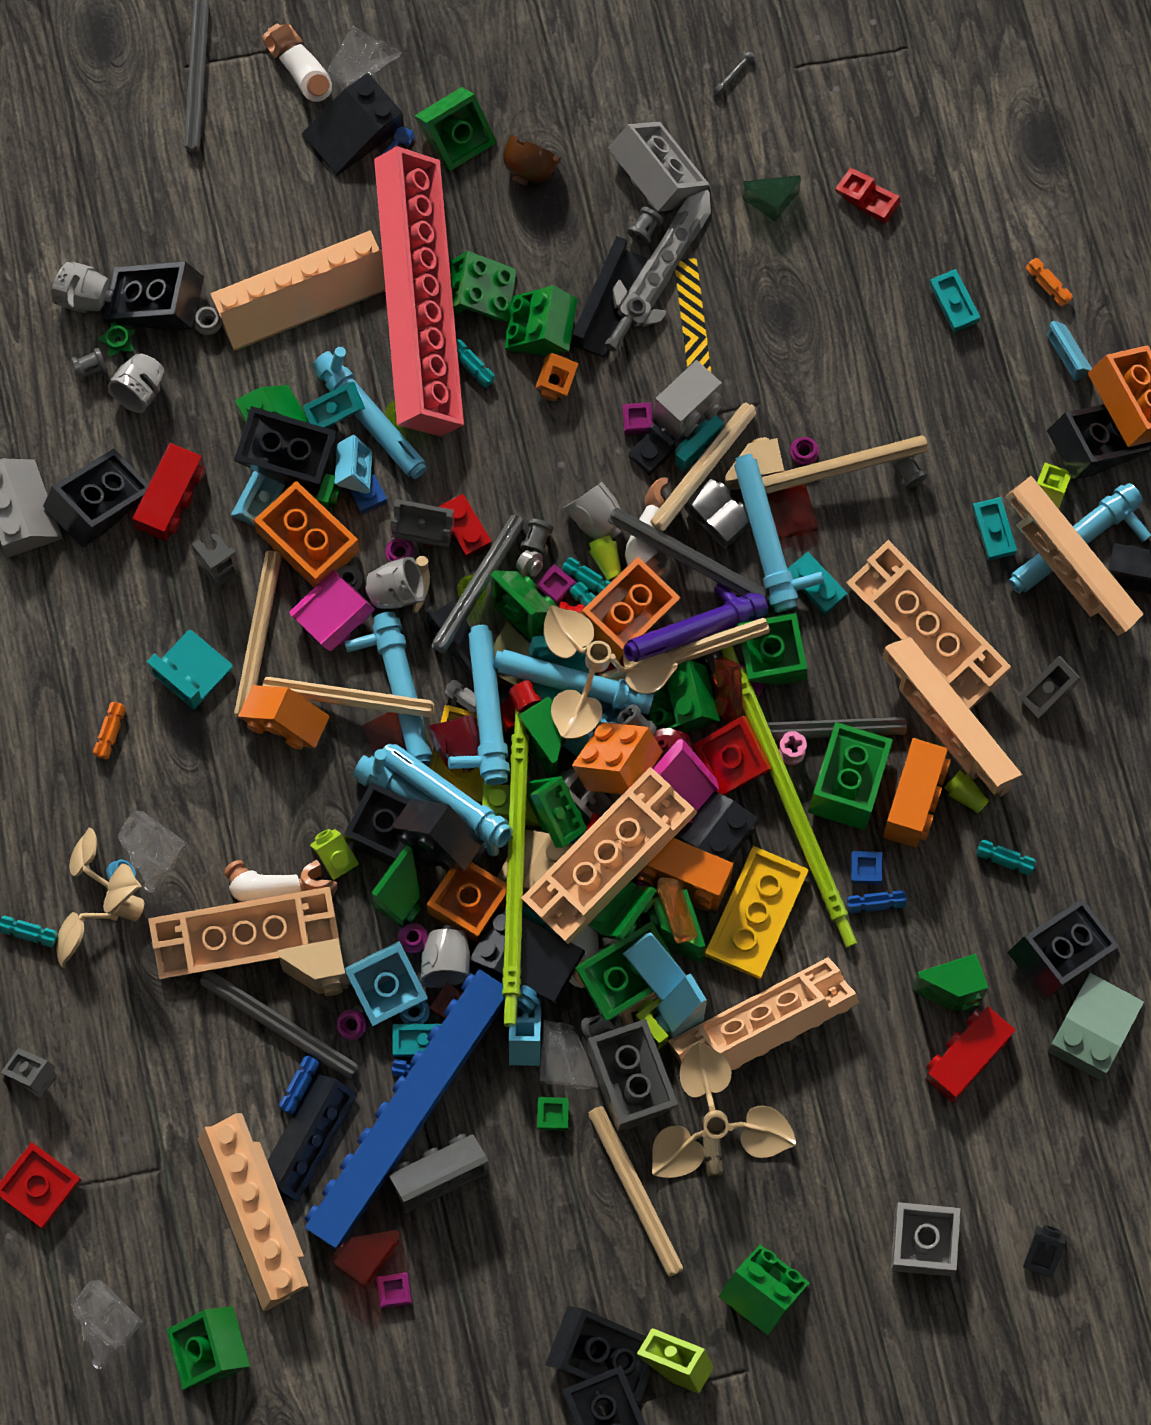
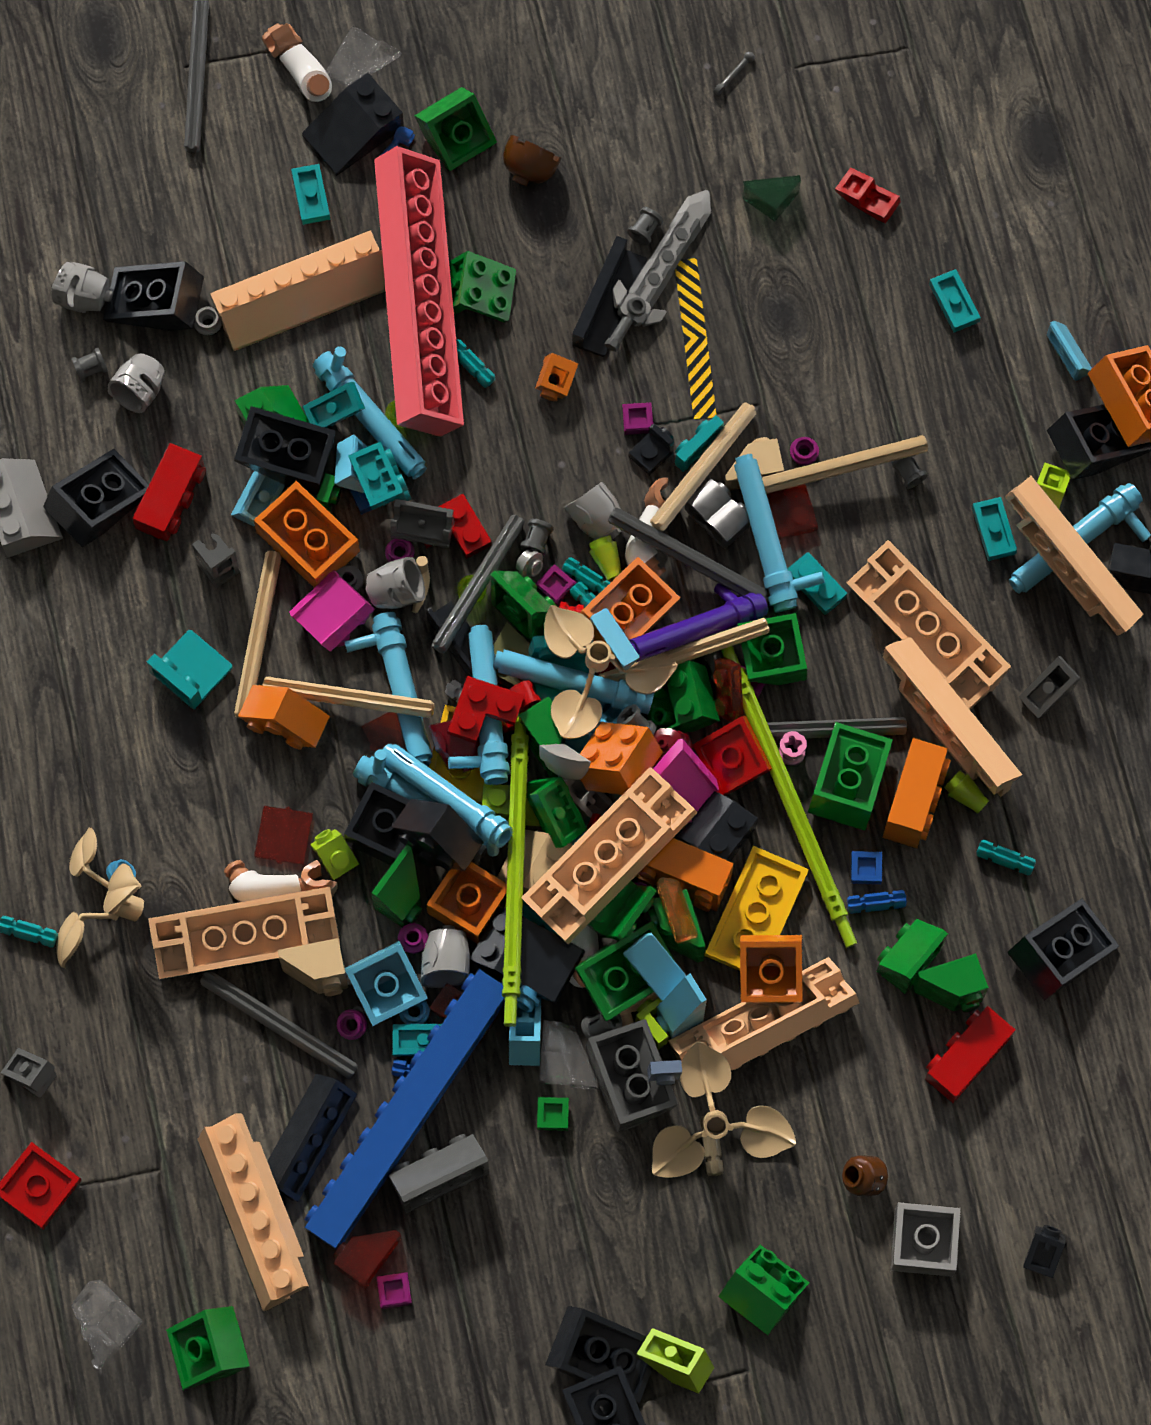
orange axle [93,702,126,760] -> none
green plate [98,322,135,357] -> none
clear slope [117,811,188,893] -> none
blue axle [279,1056,319,1115] -> none
green slope [504,285,578,356] -> none
tan axle [589,1106,683,1277] -> none
light grey slope [608,122,709,212] -> none
light grey brick [654,360,722,443] -> none
orange axle [1026,258,1073,307] -> none
sand green slope [1047,973,1144,1081] -> none
none -> clear red piece [254,806,313,865]
none -> teal plate [291,164,331,225]
none -> teal bracket [348,441,411,510]
none -> red plate [447,676,525,744]
none -> light grey brick [539,744,591,781]
none -> medium azure slope [590,608,640,671]
none -> sand blue plate [647,1060,682,1085]
none -> orange slope [740,935,803,1003]
none -> reddish brown head [842,1155,888,1196]
none -> green slope [876,919,948,994]

